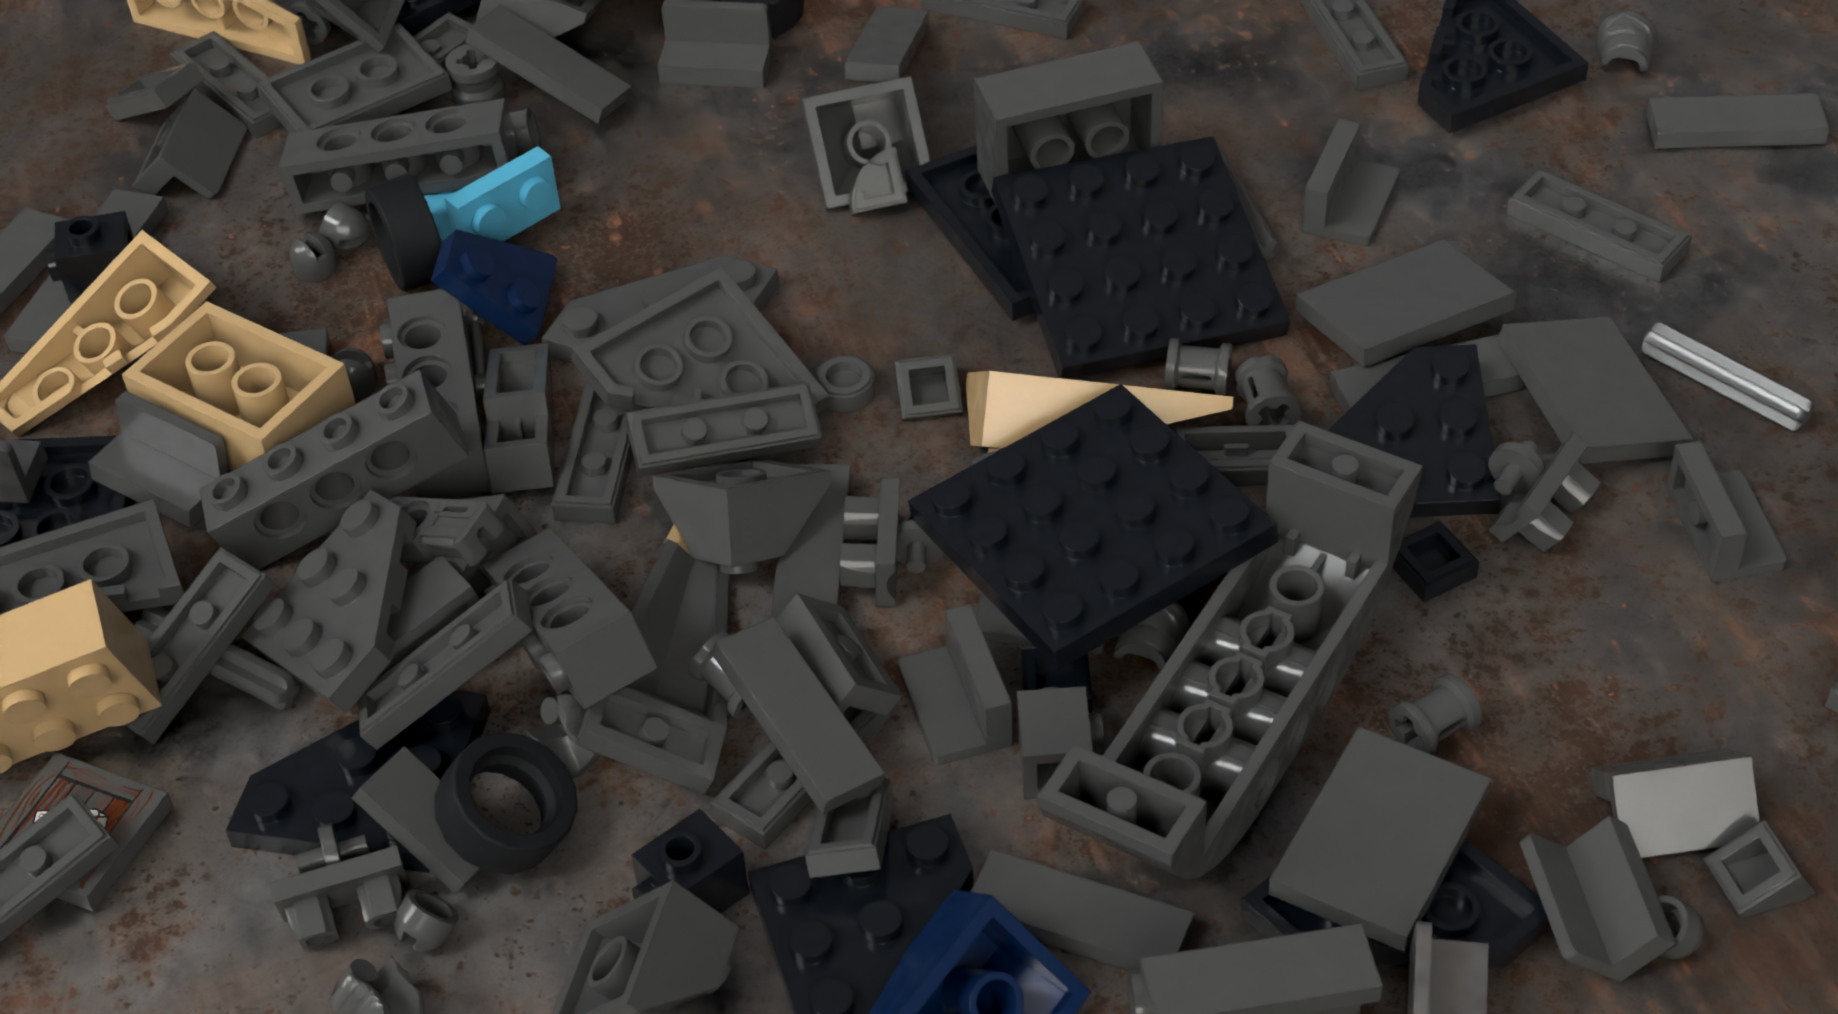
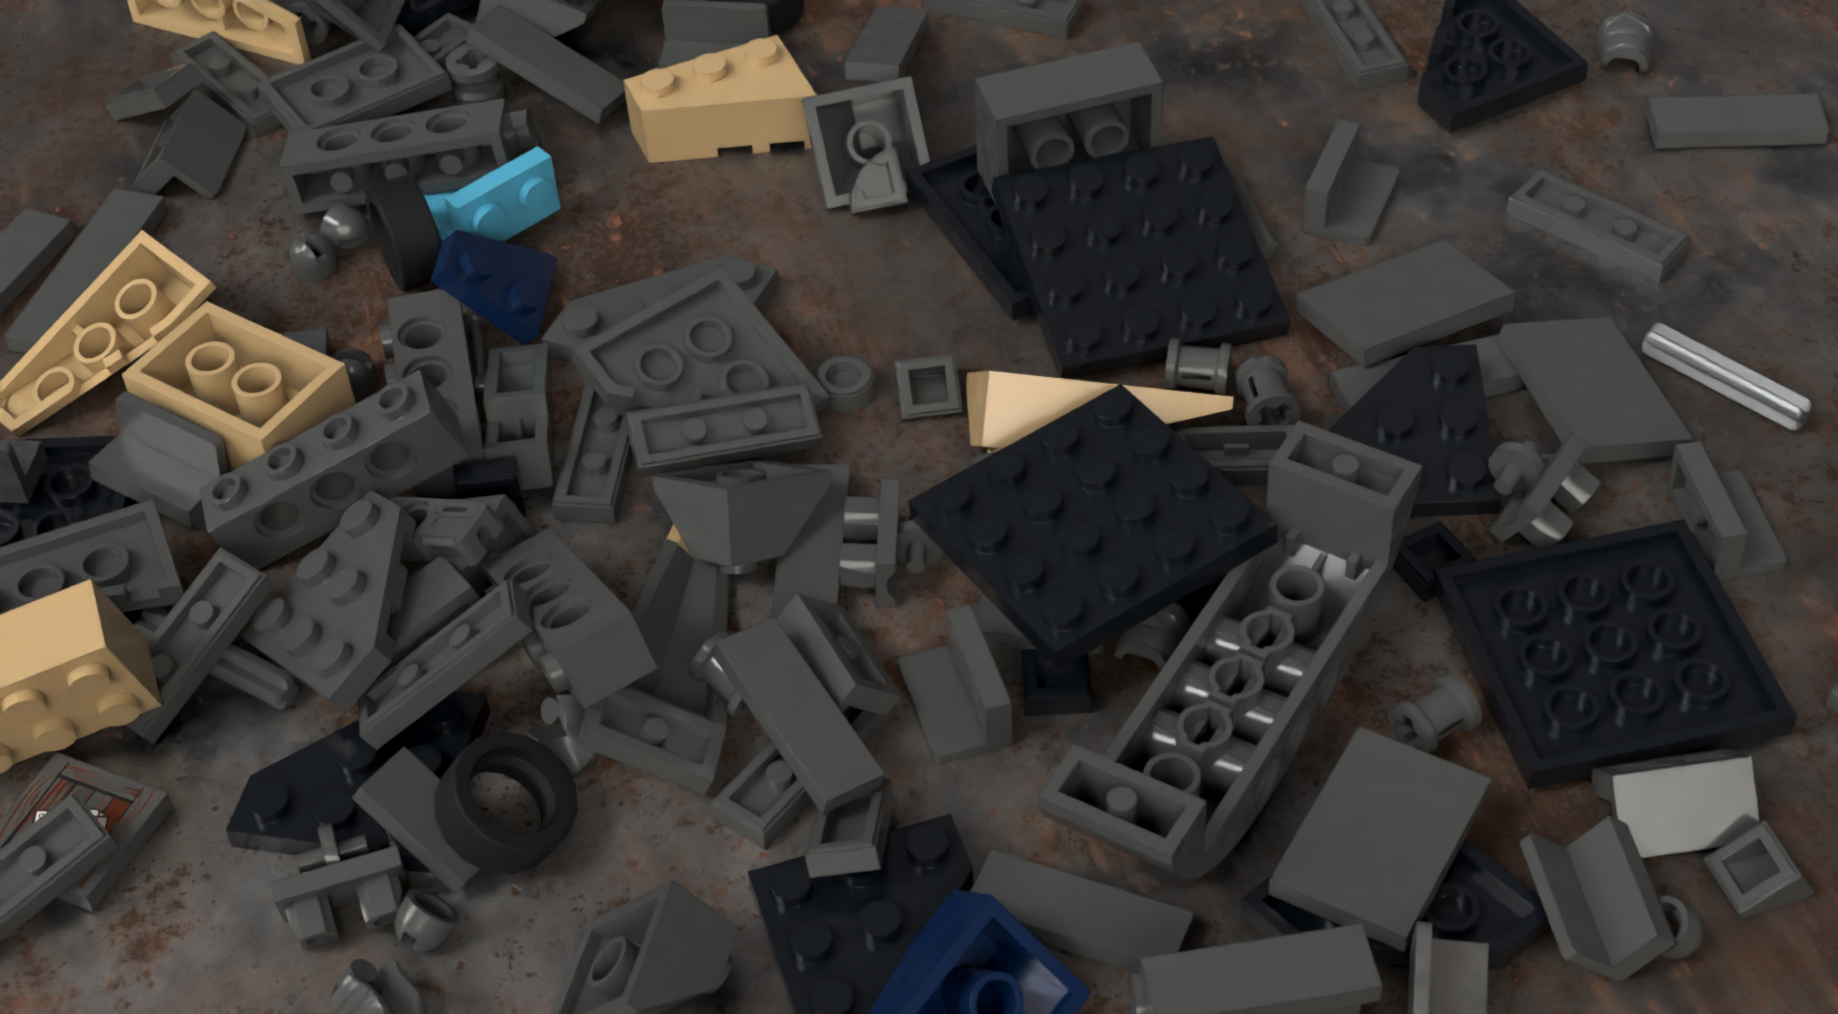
black brick [46,211,134,303] -> none
black brick [631,809,750,914] -> none
dark grey brick [1017,686,1104,799] -> none
none -> black tile [453,458,526,517]
none -> tan wedge [623,35,817,163]
none -> black plate [1433,519,1797,790]

